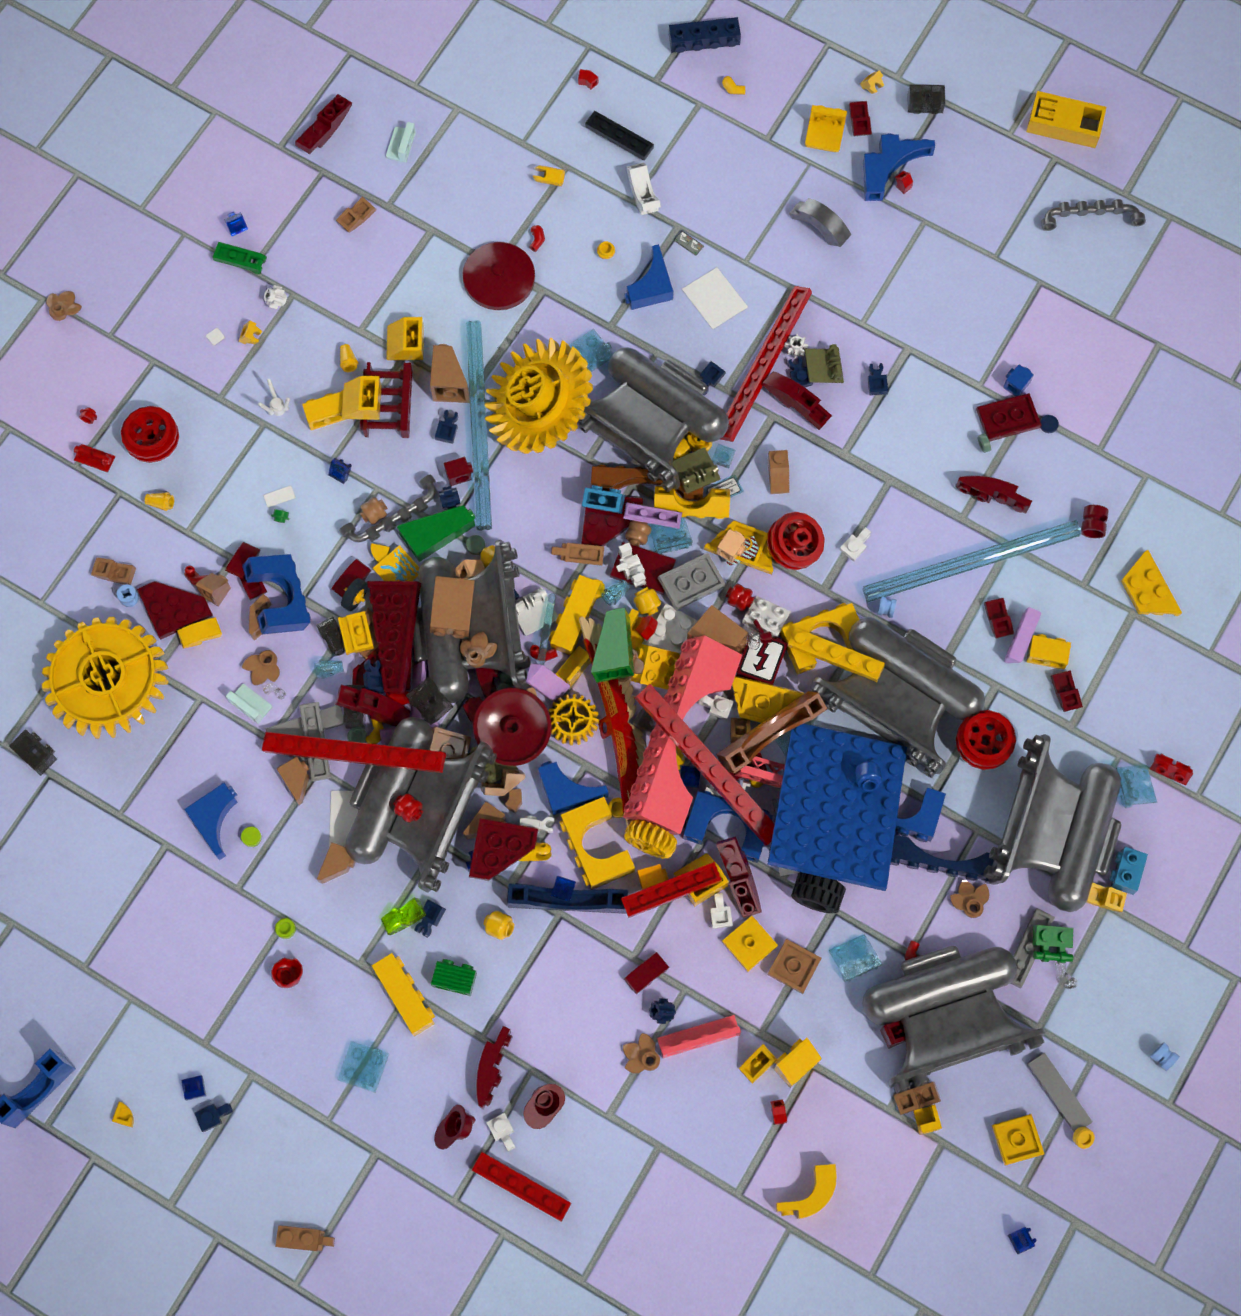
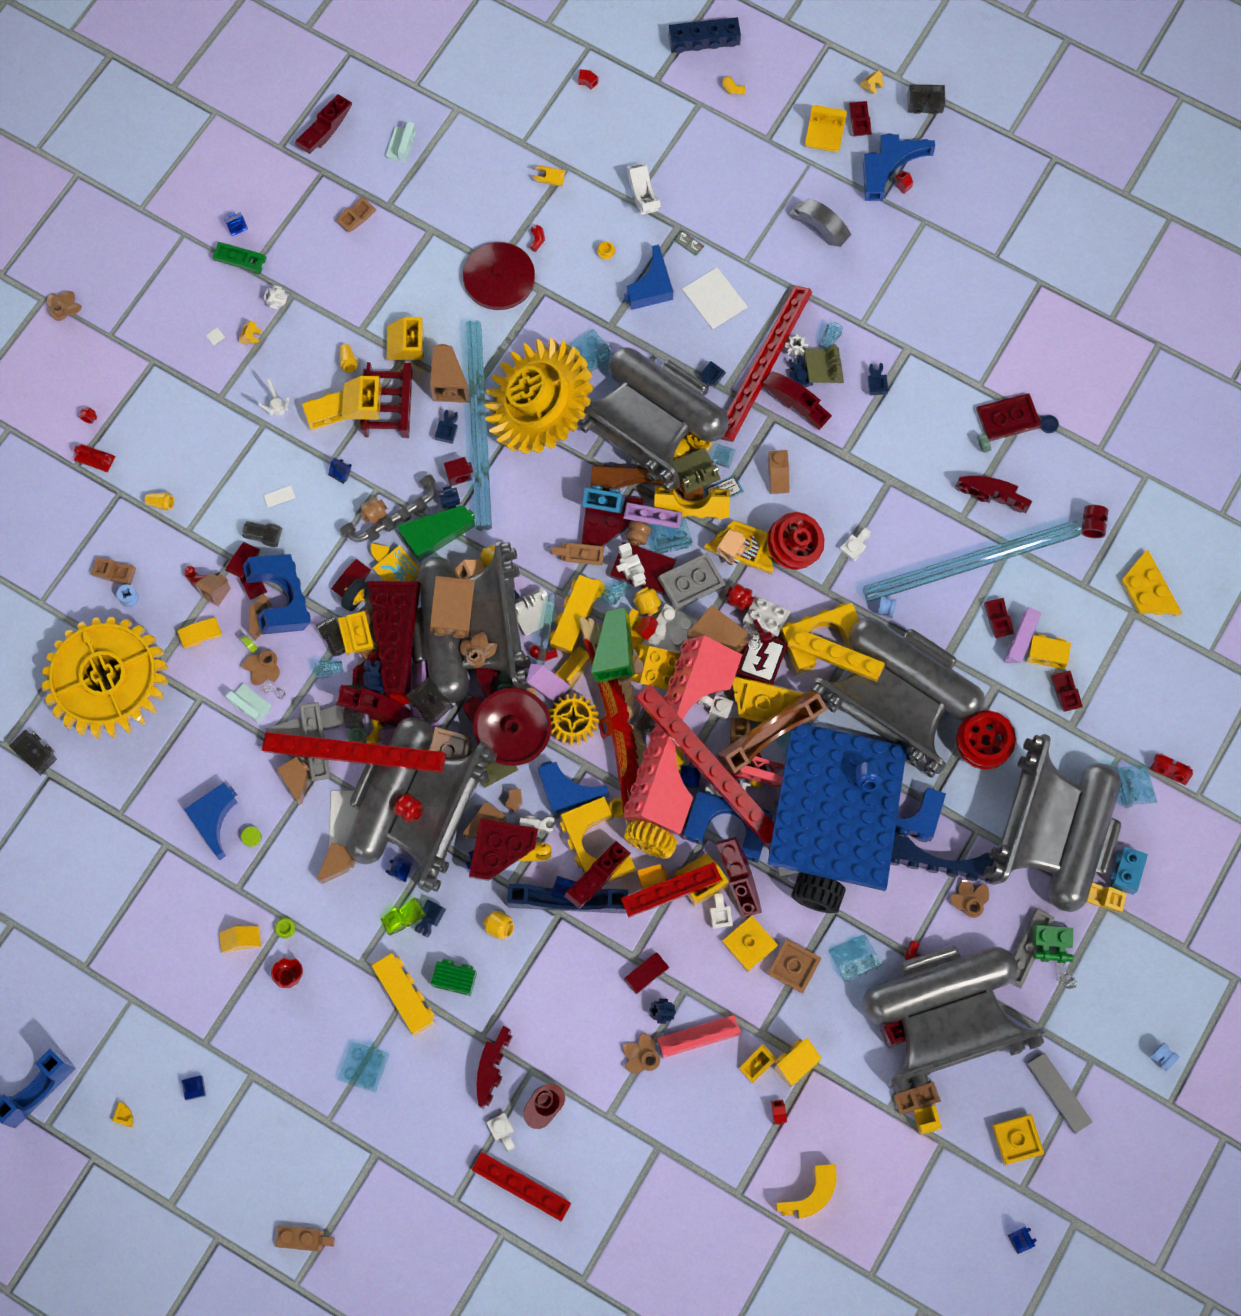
red wheel [121,406,179,463] -> none
dark red plate [137,581,213,640] -> none
dark blue plate [195,1103,233,1132] -> none
green plate [271,509,290,523] -> none
dark red piece [434,1105,476,1150] -> none
sand green tile [466,535,485,555] -> none
medium nougat slope [481,769,525,796] -> none
black plate [585,110,654,161] -> none
blue brick [1003,364,1034,396] -> none
yellow piece [1026,91,1107,148] -> none
flat silver bar [1041,199,1146,231] -> none
yellow tile [1073,1126,1095,1149] -> none
none -> yellow slope [219,926,262,953]
none -> lime tile [240,635,258,654]
none -> clear smoke piece [242,521,283,547]
none -> clear blue tile [386,856,412,882]
none -> dark red slope [565,841,631,909]
none -> clear light blue cone [820,321,843,349]

